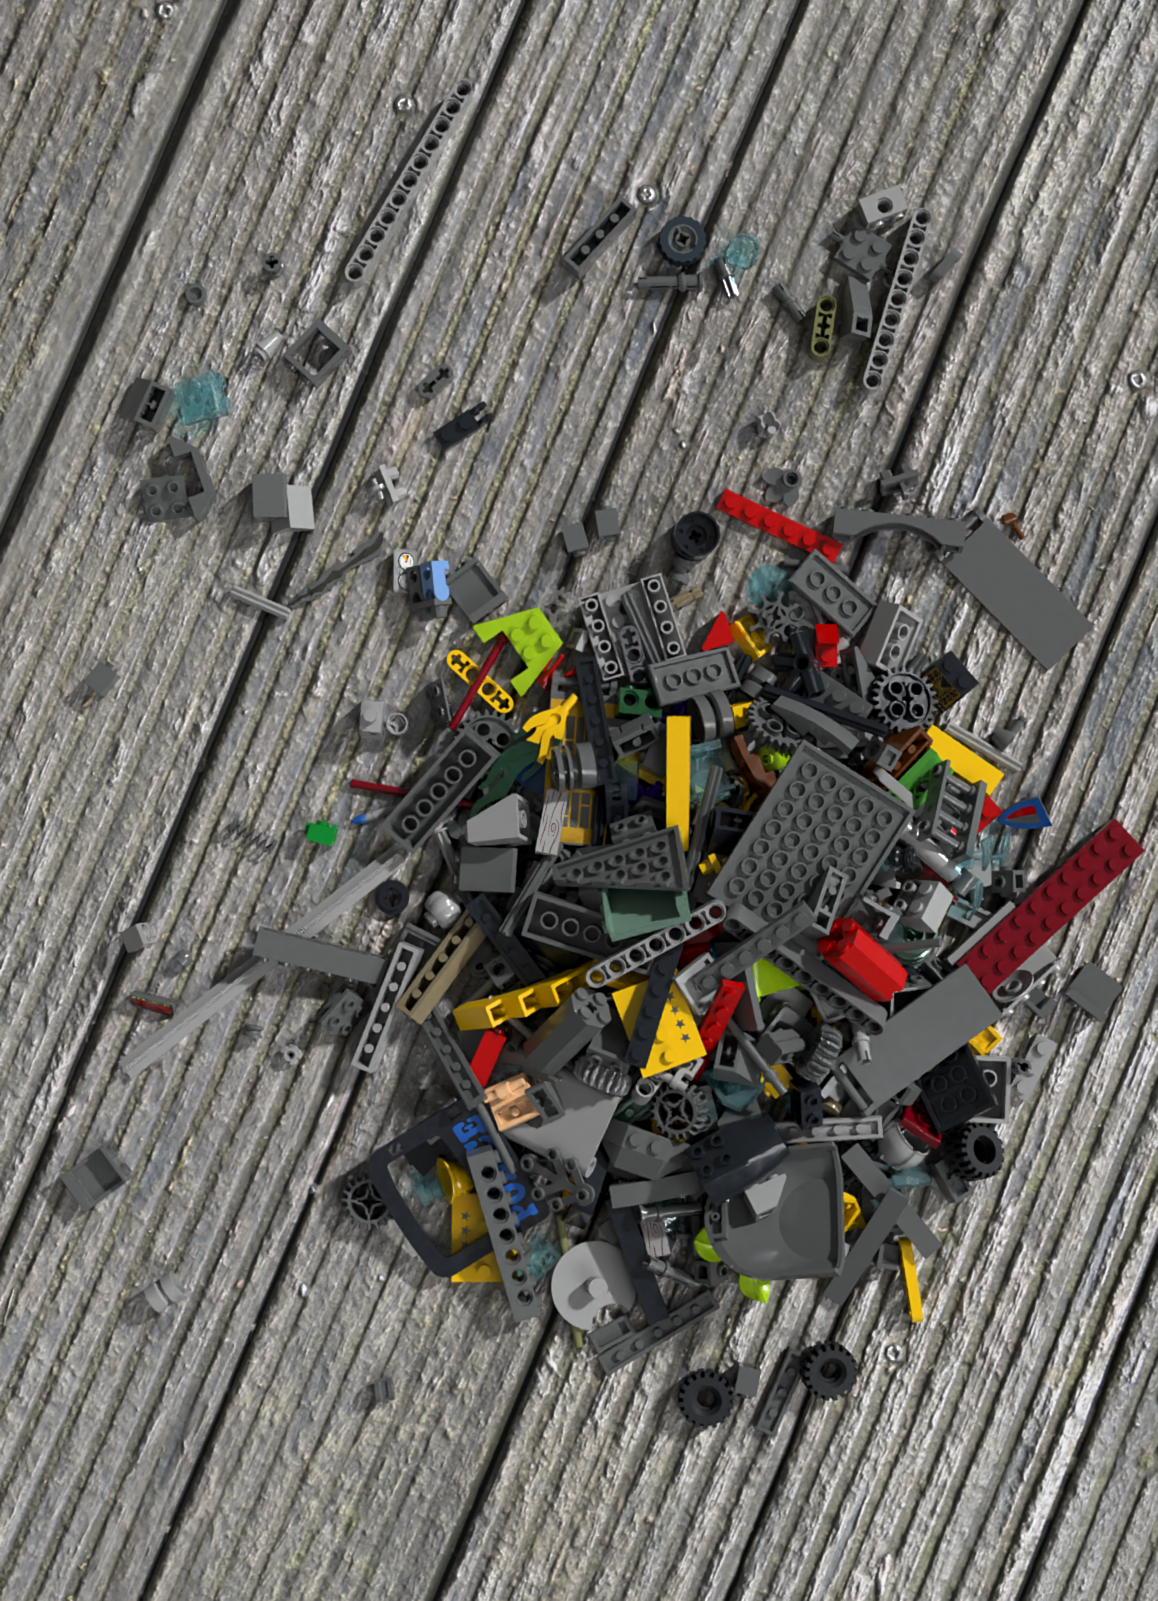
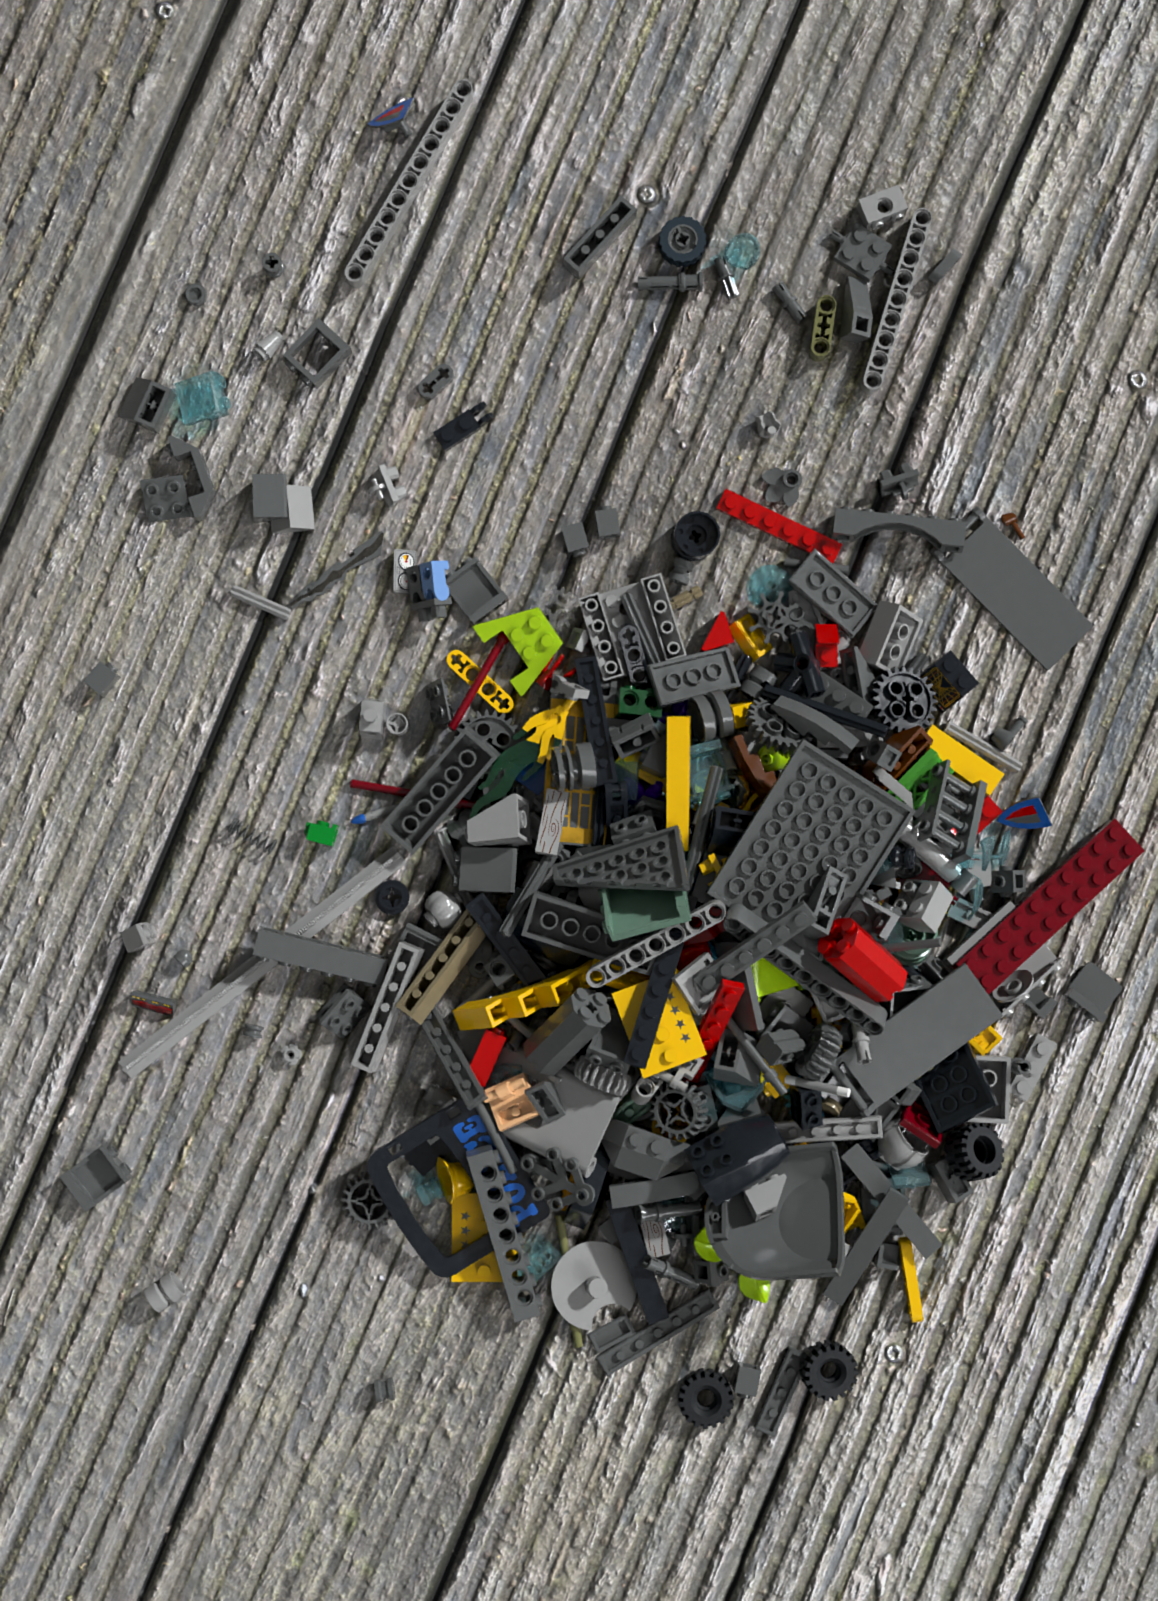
none -> shield [367,97,415,137]
none -> light grey plate [550,675,590,701]
none -> light grey bar [785,1075,851,1097]

